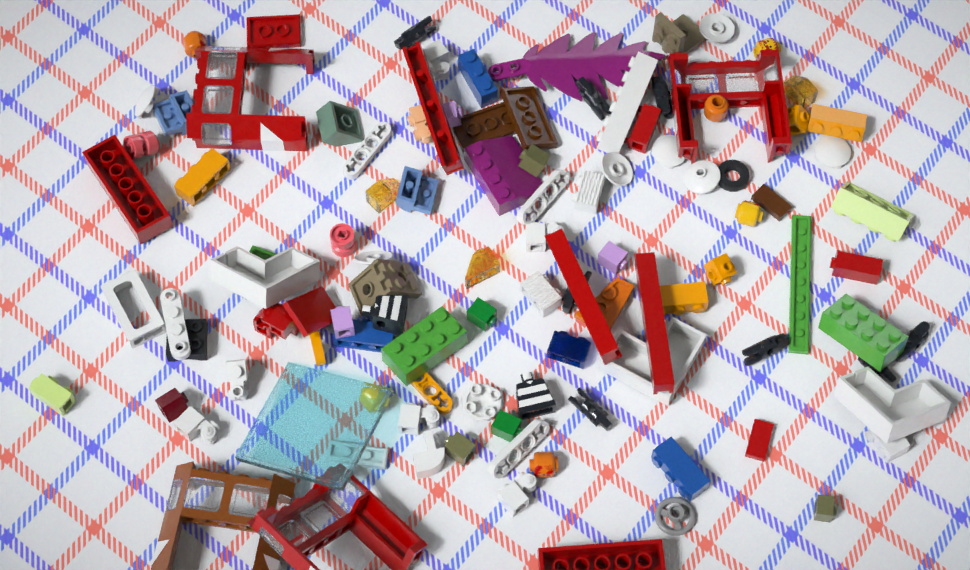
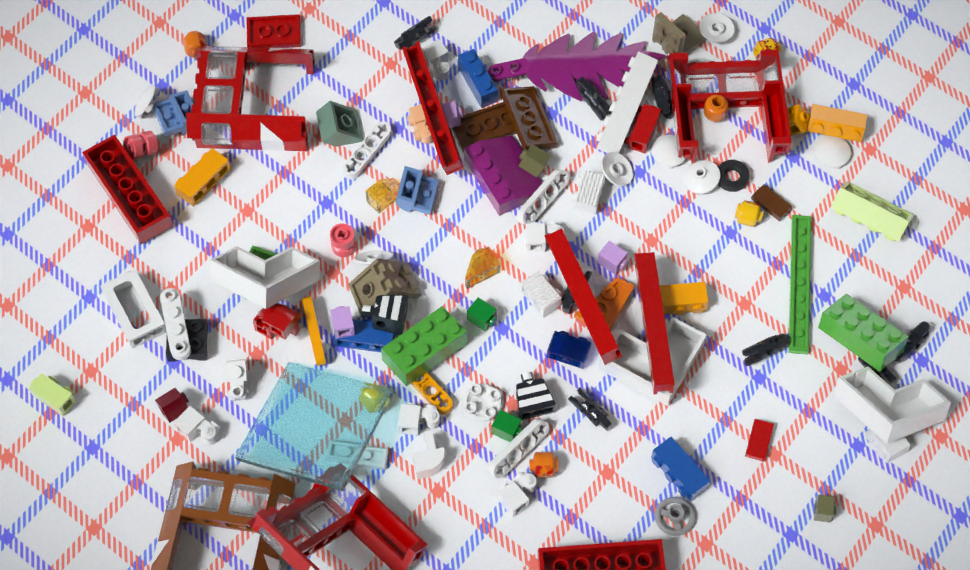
red tile [283,286,336,337] -> none
olive brick [444,431,476,467] -> none
light orange brick [703,253,737,286] -> none
clear yellow slope [783,75,819,109] -> none
red brick [829,250,883,285] -> none

